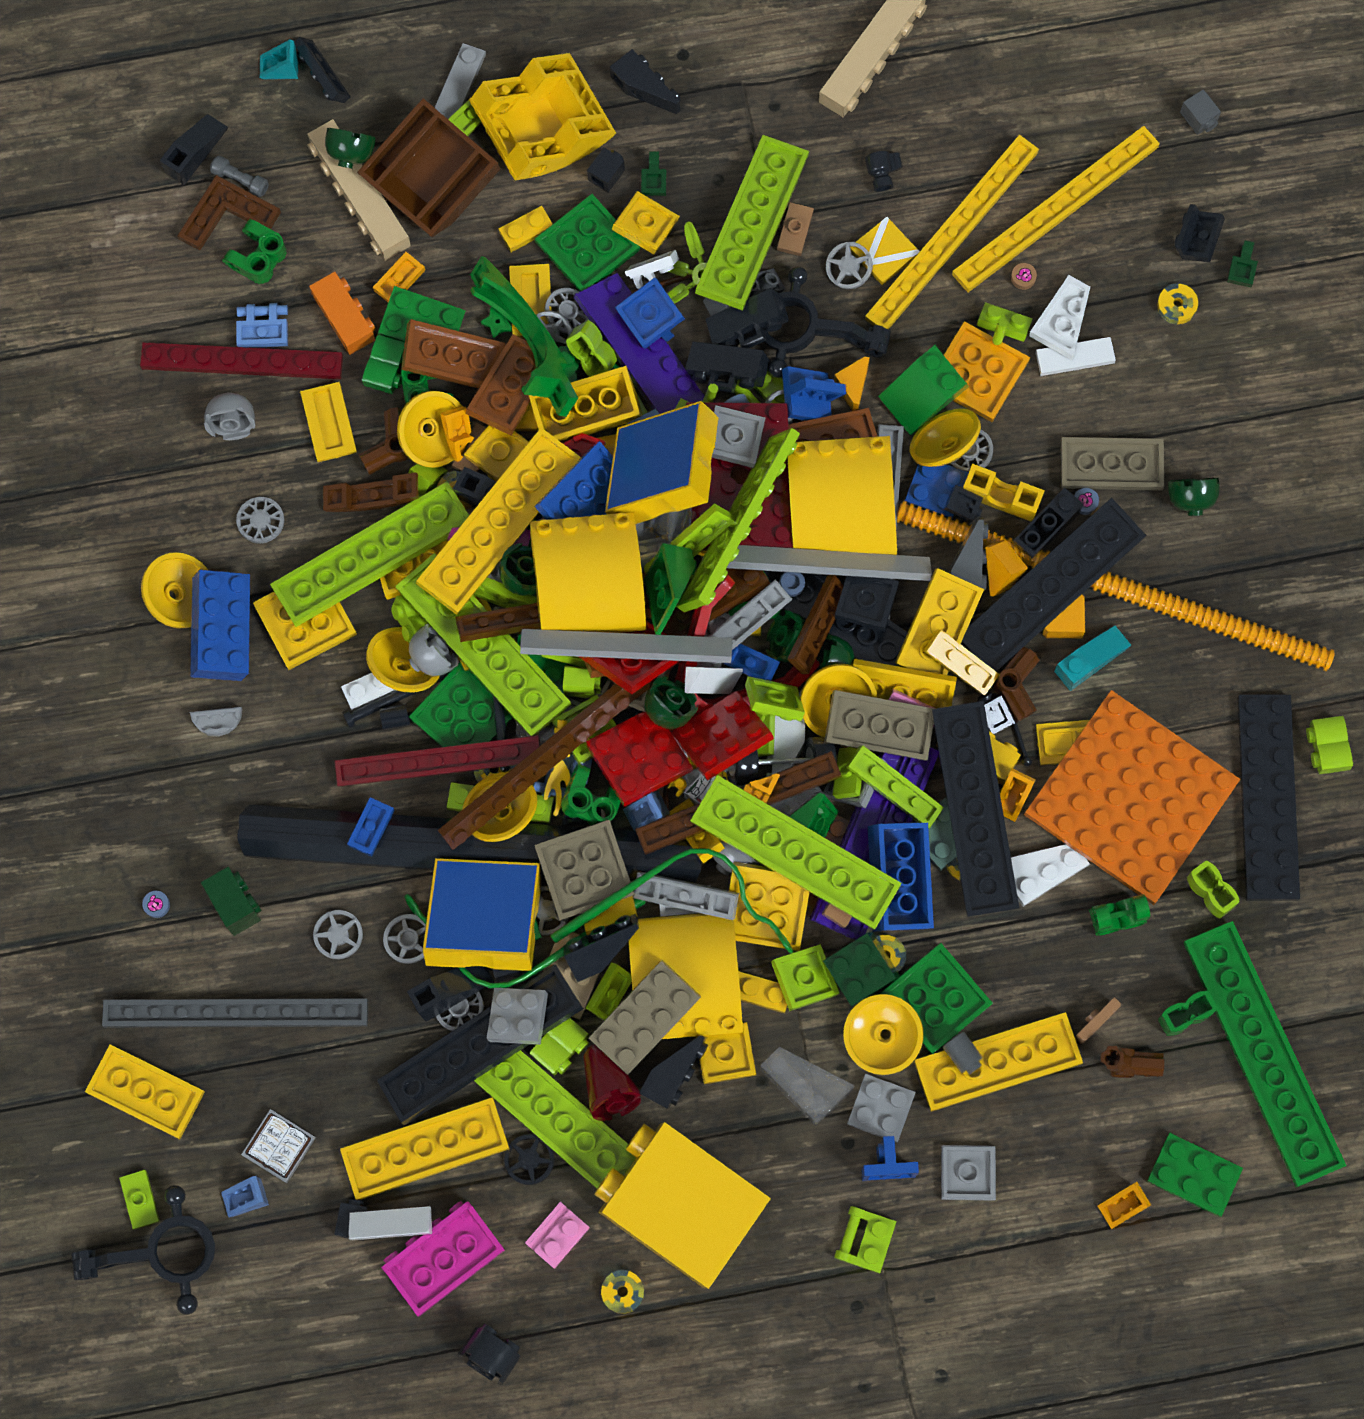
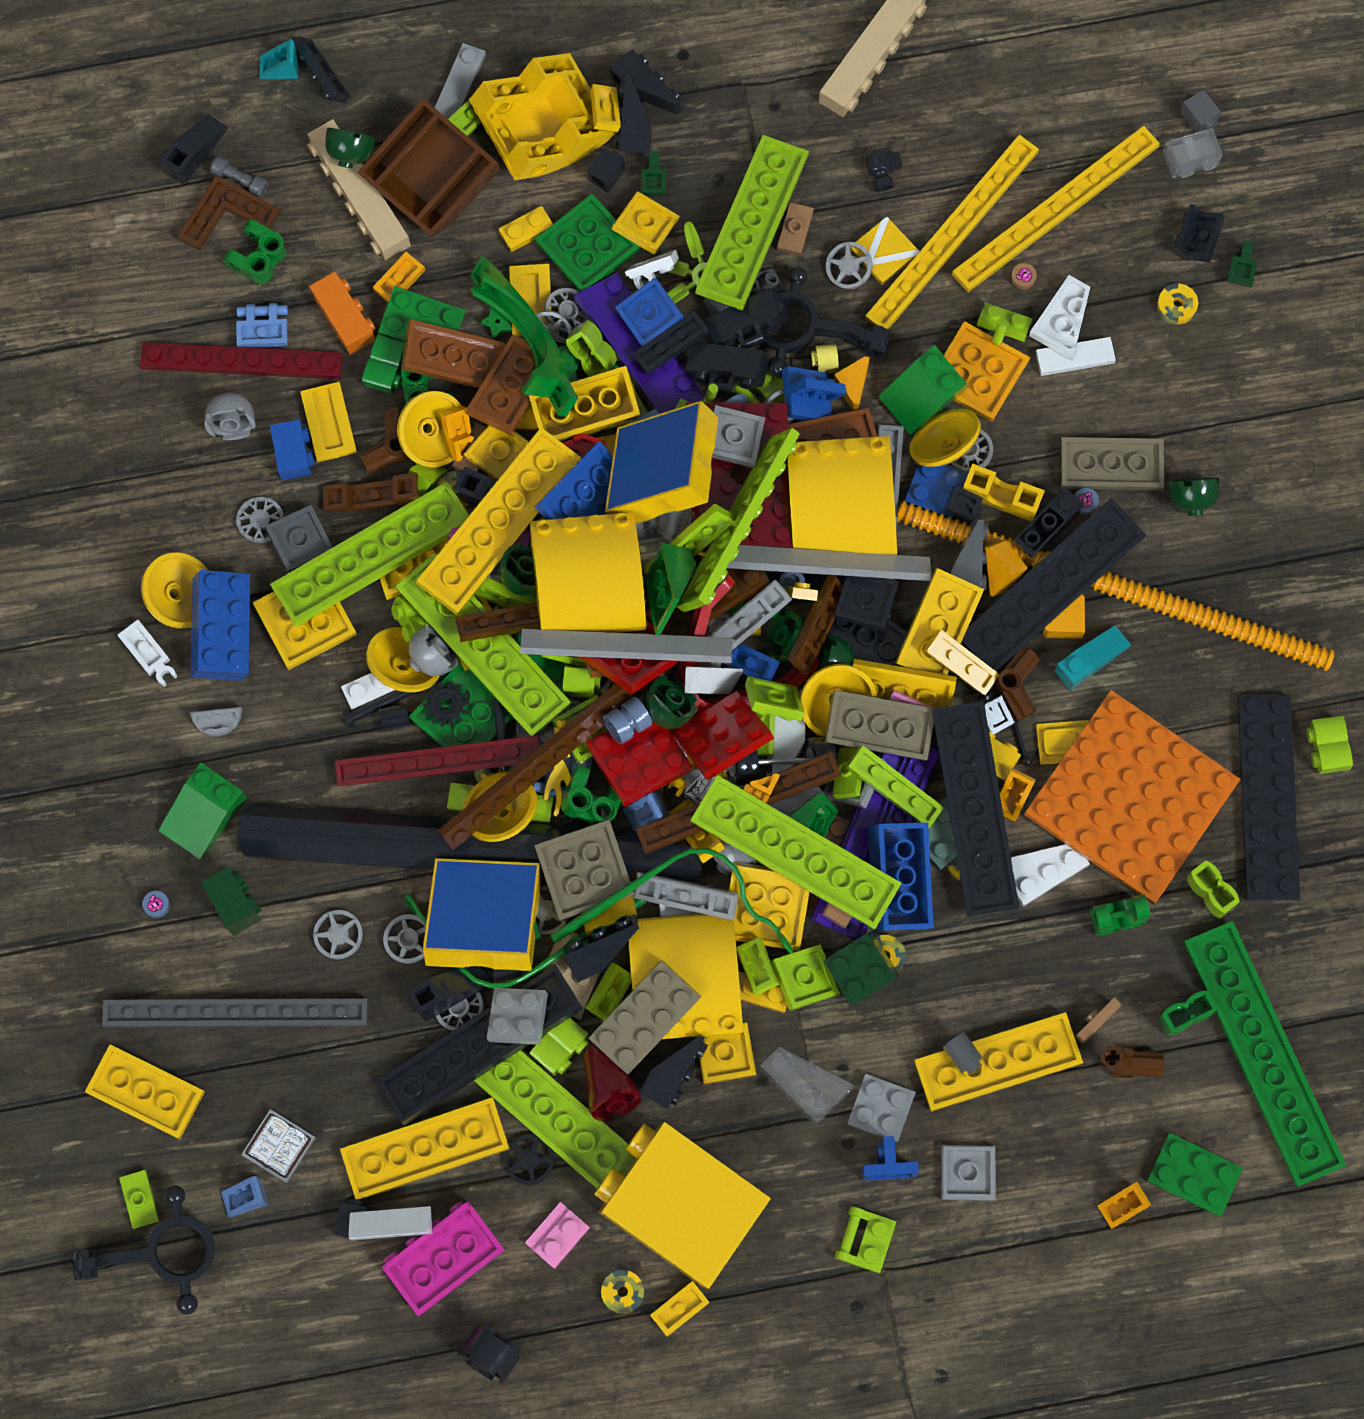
blue plate [347,797,394,857] -> none
yellow dish [843,994,924,1075] -> none
green plate [881,943,993,1055] -> none
none -> white plate [118,620,177,687]
none -> green slope [158,763,247,860]
none -> dark grey plate [265,505,333,573]
none -> blue brick [270,419,315,480]
none -> black gear [423,682,470,727]
none -> yellow plate [590,84,621,132]
none -> sand blue wheel [603,697,652,745]
none -> black slope [615,75,652,154]
none -> black plate [633,311,710,376]
none -> yellow plate [650,1281,709,1337]
none -> lime plate [736,937,780,996]
none -> plate [785,582,818,601]
none -> light yellow plate [811,344,839,373]
none -> clear brick [1162,128,1223,178]

